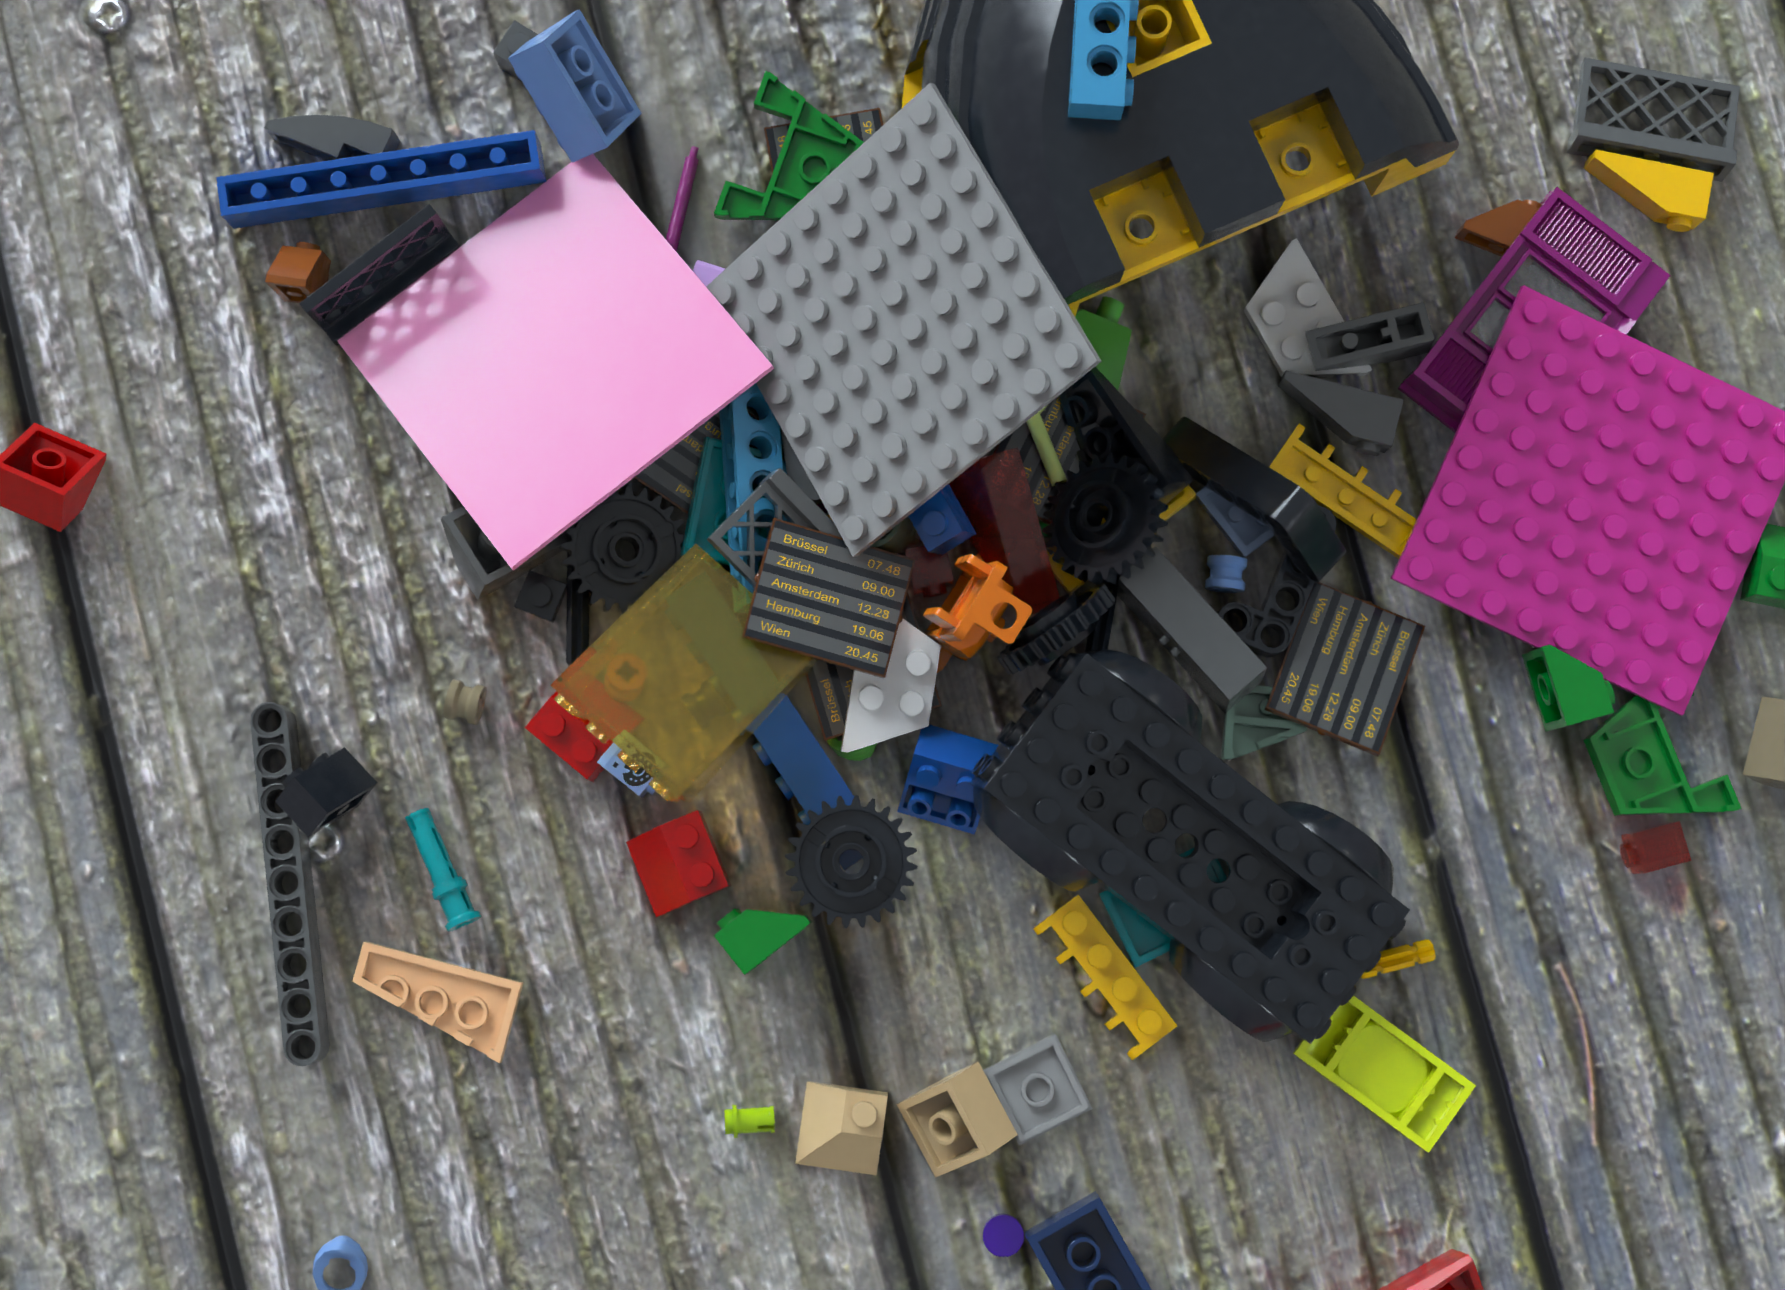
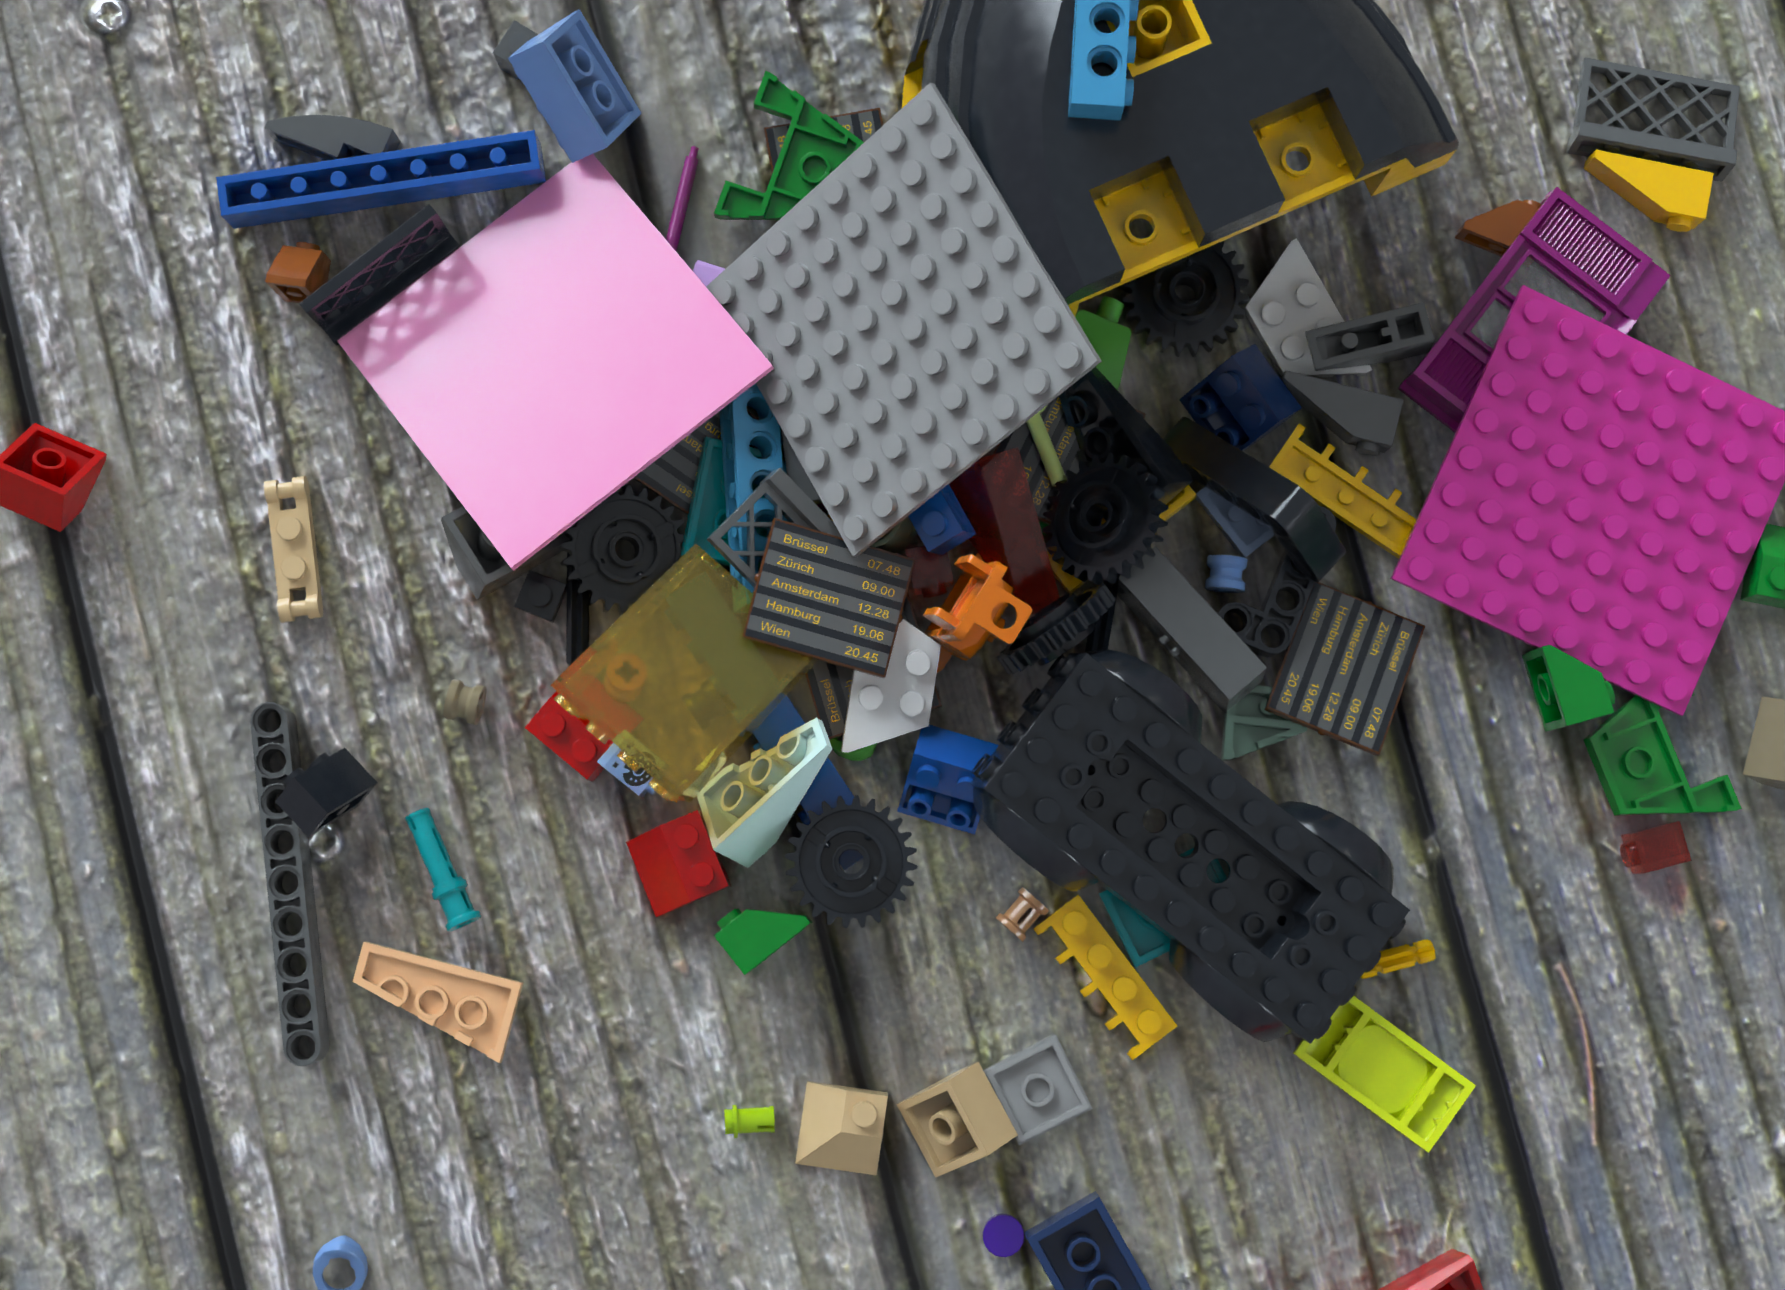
none -> tan plate [264,476,323,623]
none -> light aqua wedge [696,717,833,868]
none -> medium nougat bush [996,887,1049,942]
none -> black gear [1121,241,1250,357]
none -> dark blue slope [1179,344,1302,452]

